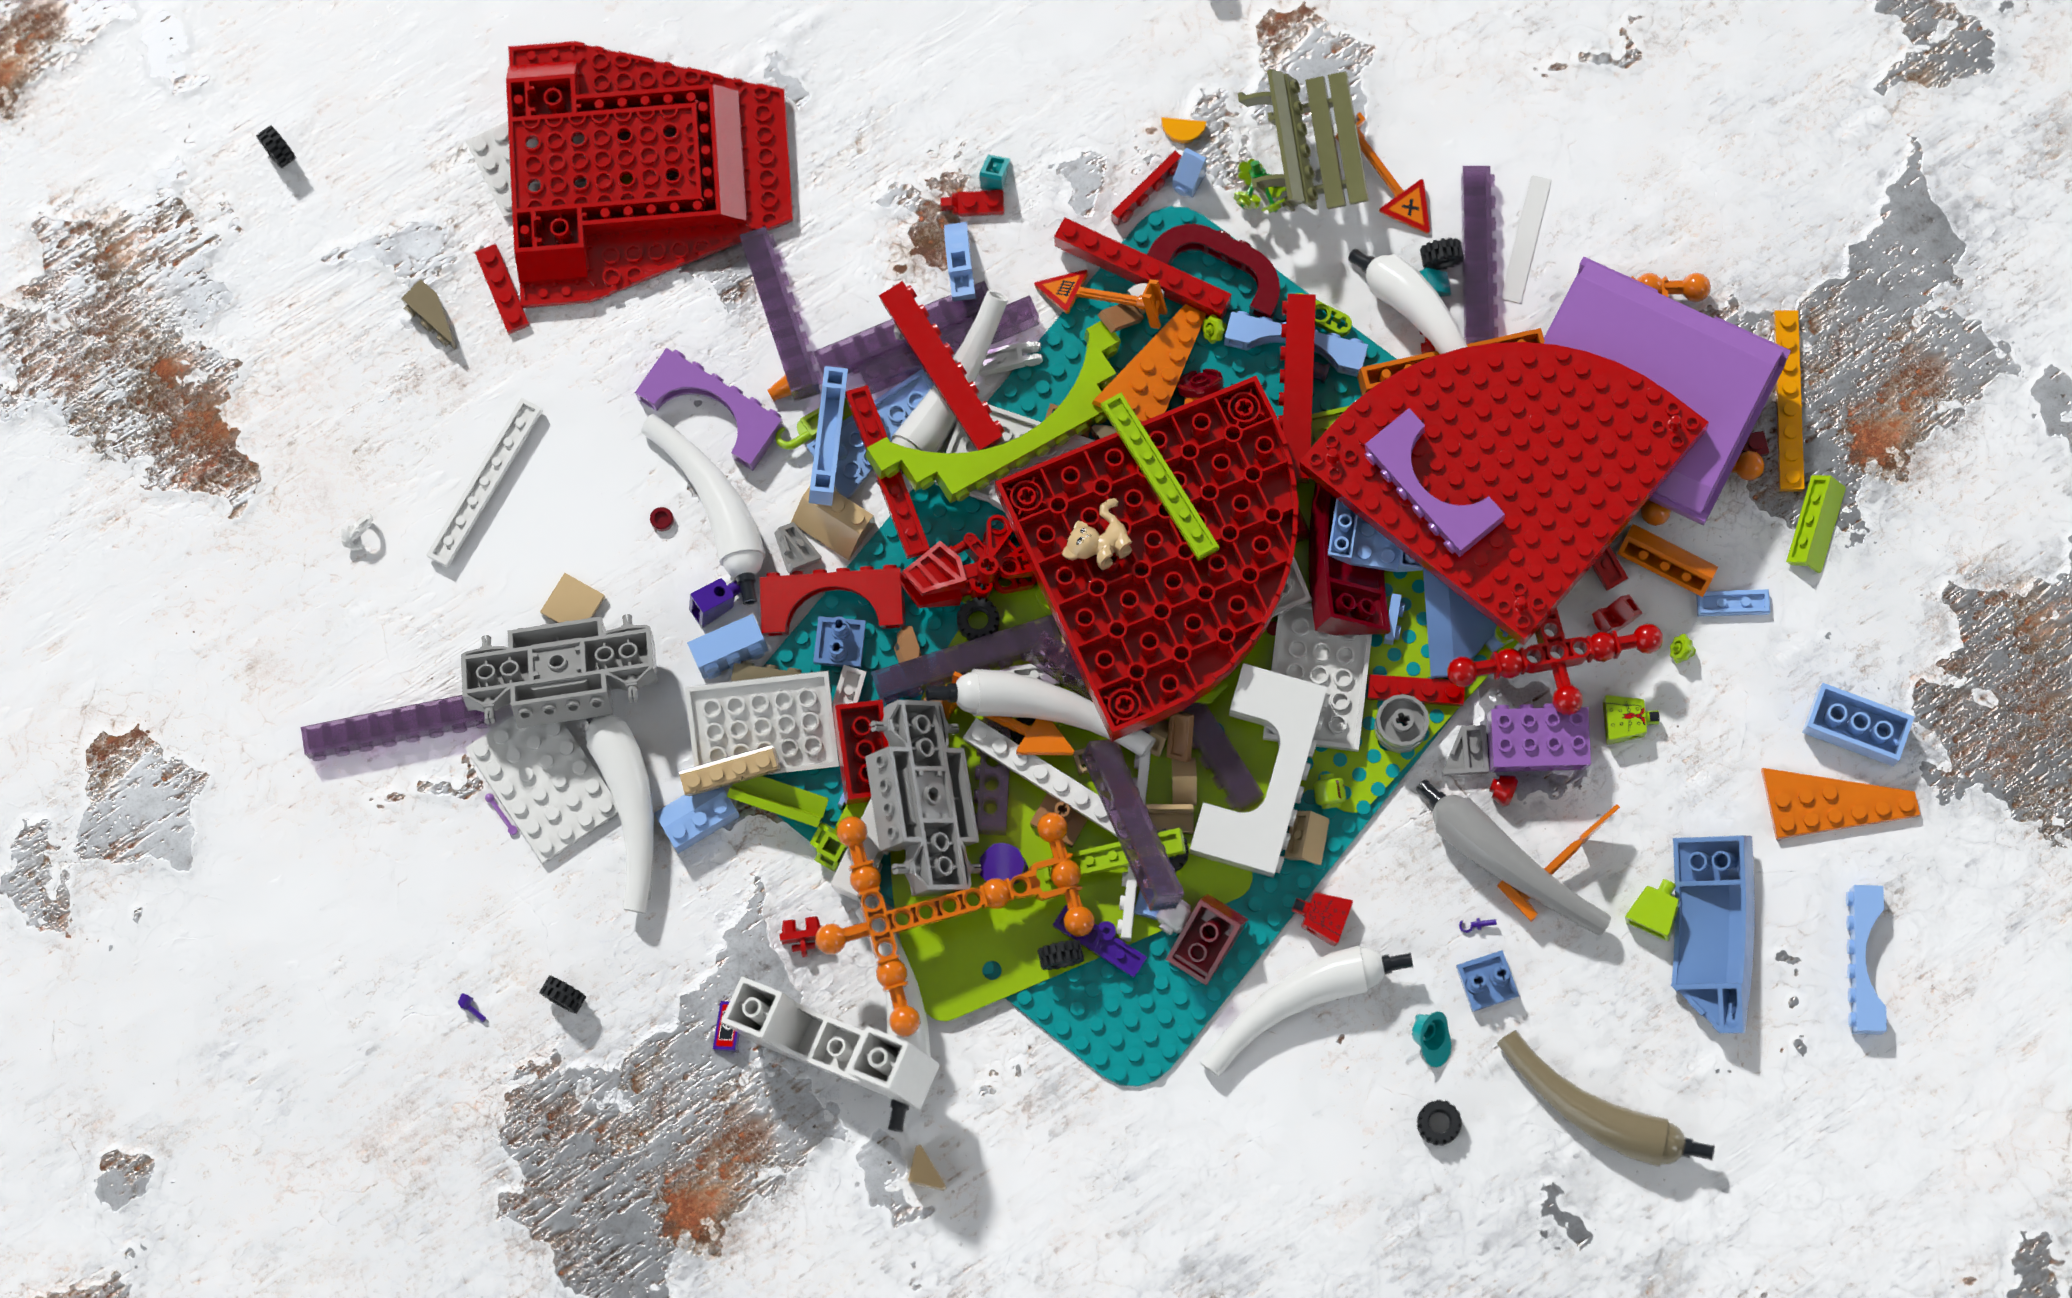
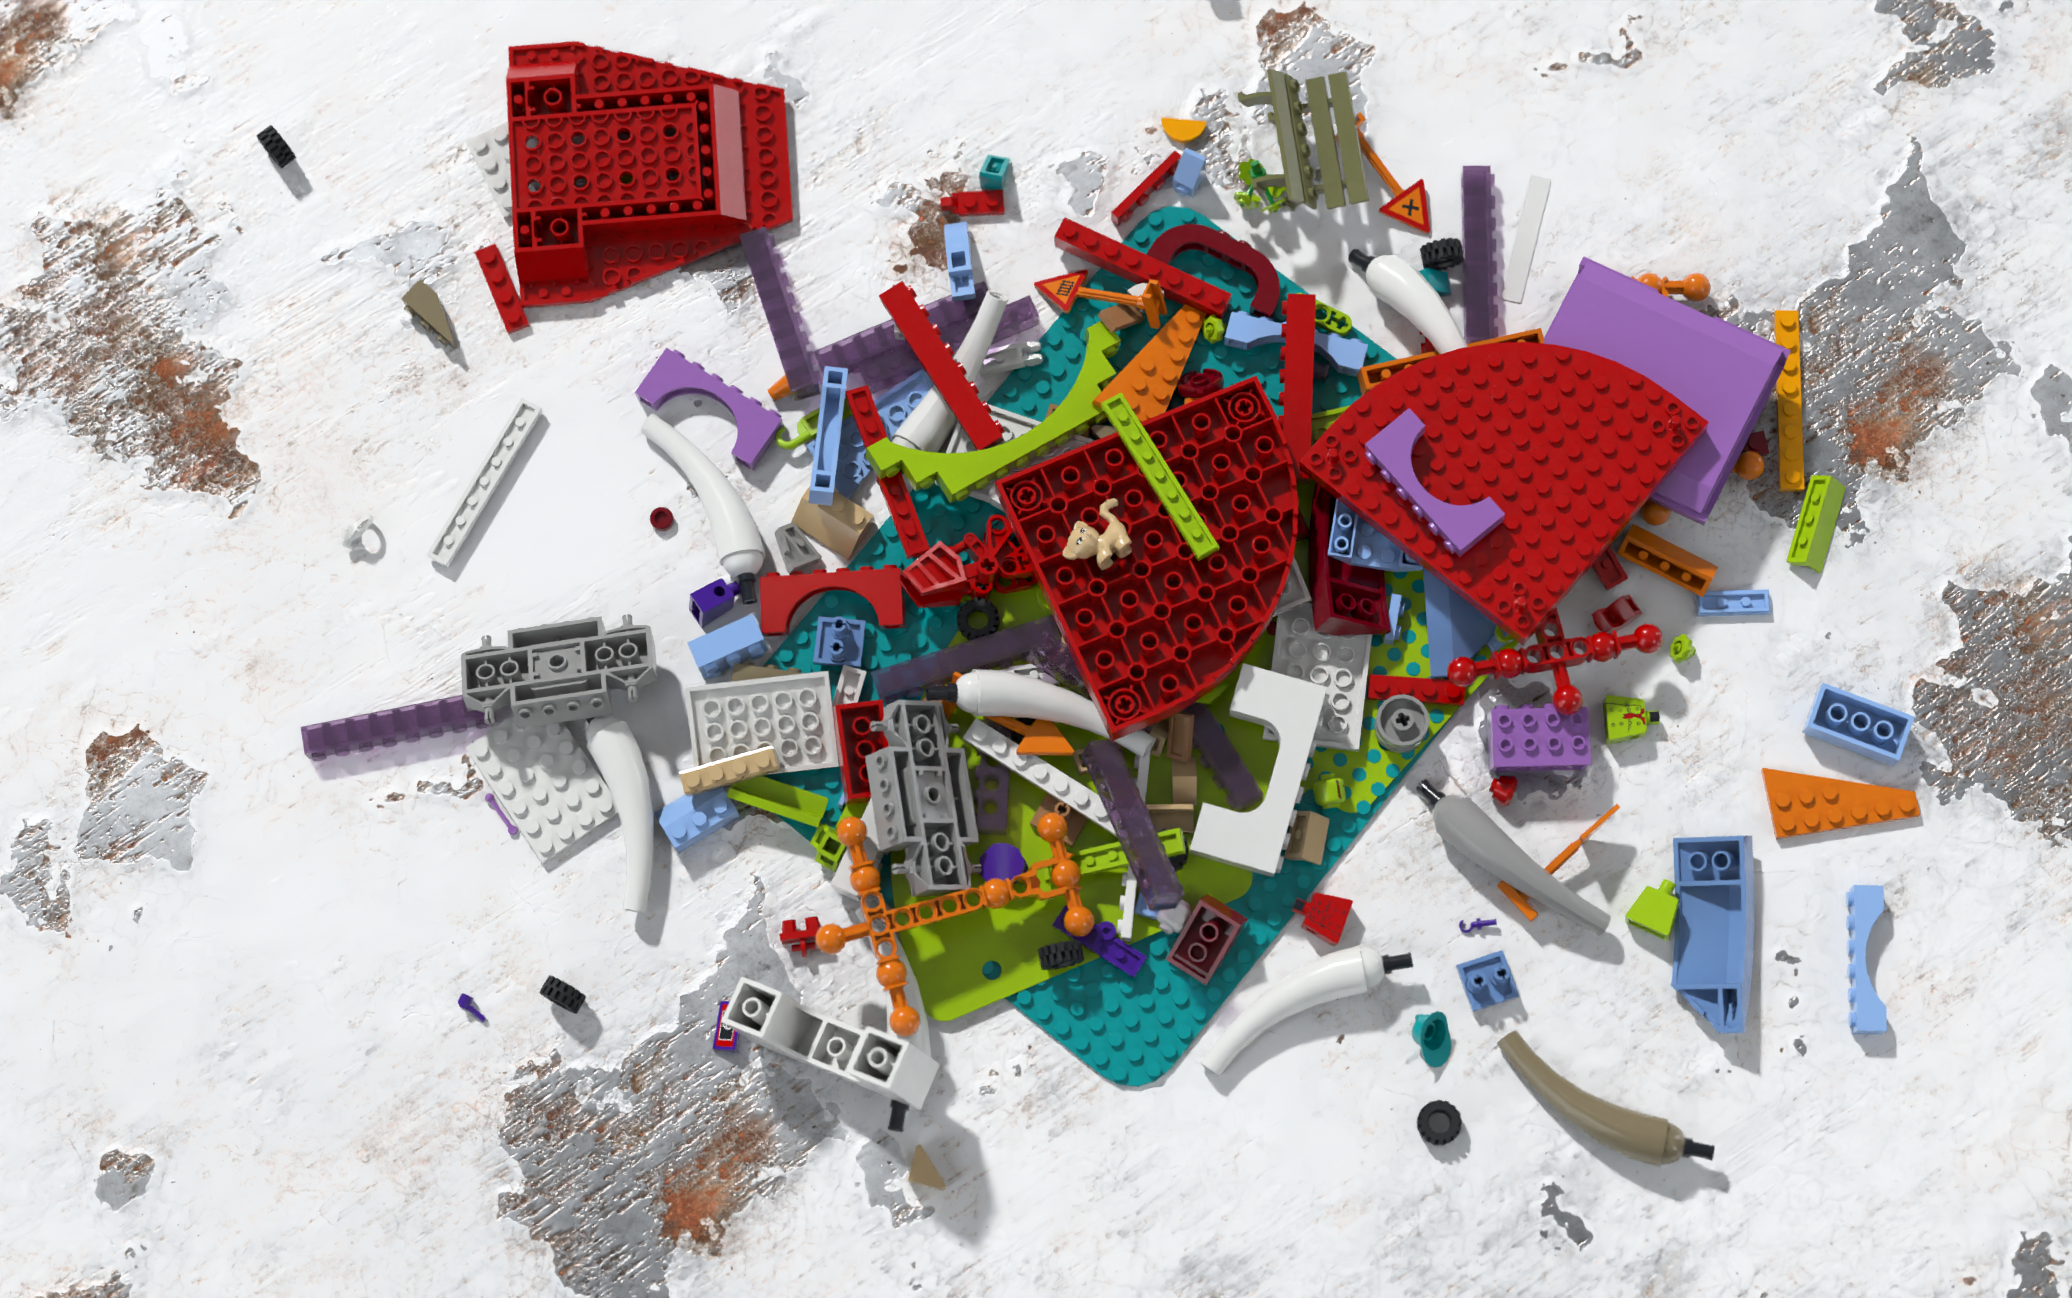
tan tile [540,572,605,623] -> none
medium nougat rock [894,626,923,668] -> none
light grey wing [1442,725,1489,776] -> none

